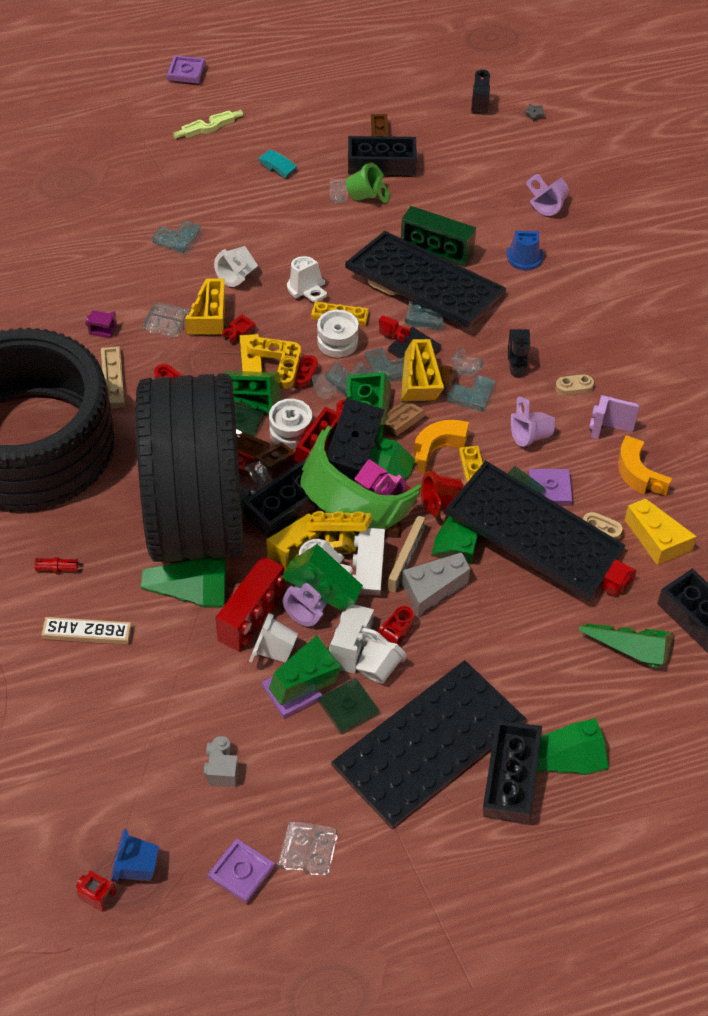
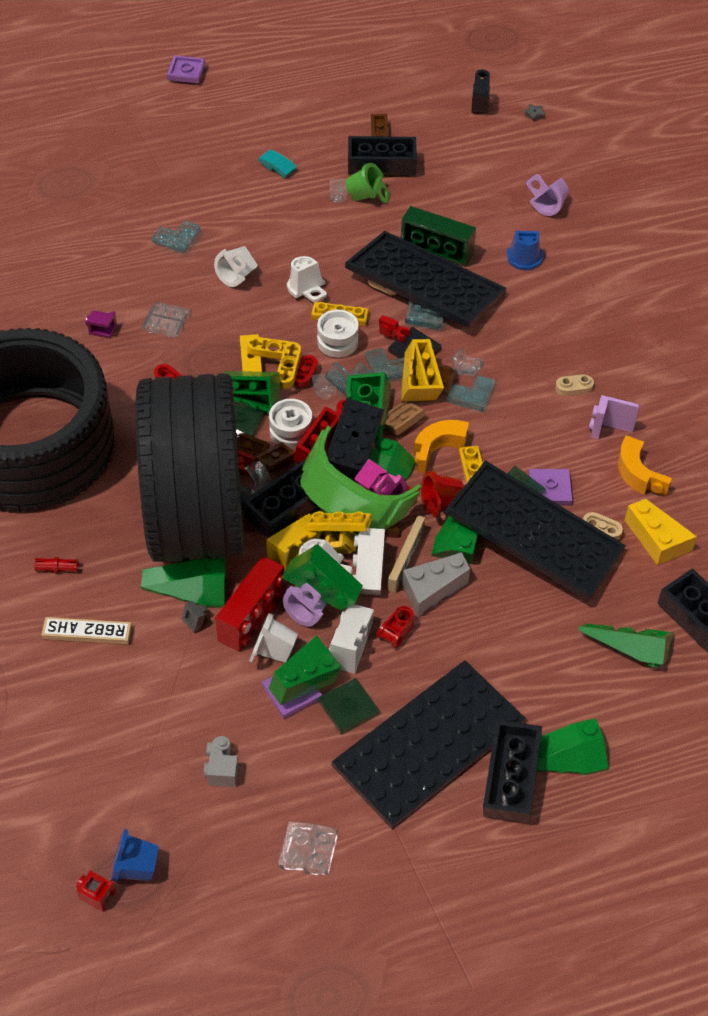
tan tile [101,346,125,409] -> none
yellowish green piece [173,109,243,139] -> none
yellow wedge [185,279,226,334] -> none
medium lavender plate [208,838,275,904] -> none
red plate [222,314,256,343] -> none
white container [356,628,407,684] -> none
black piece [507,329,530,377] -> none
lavender container [511,397,555,447] -> none
red window [601,559,637,596] -> none
none -> dark grey tile [181,601,209,632]

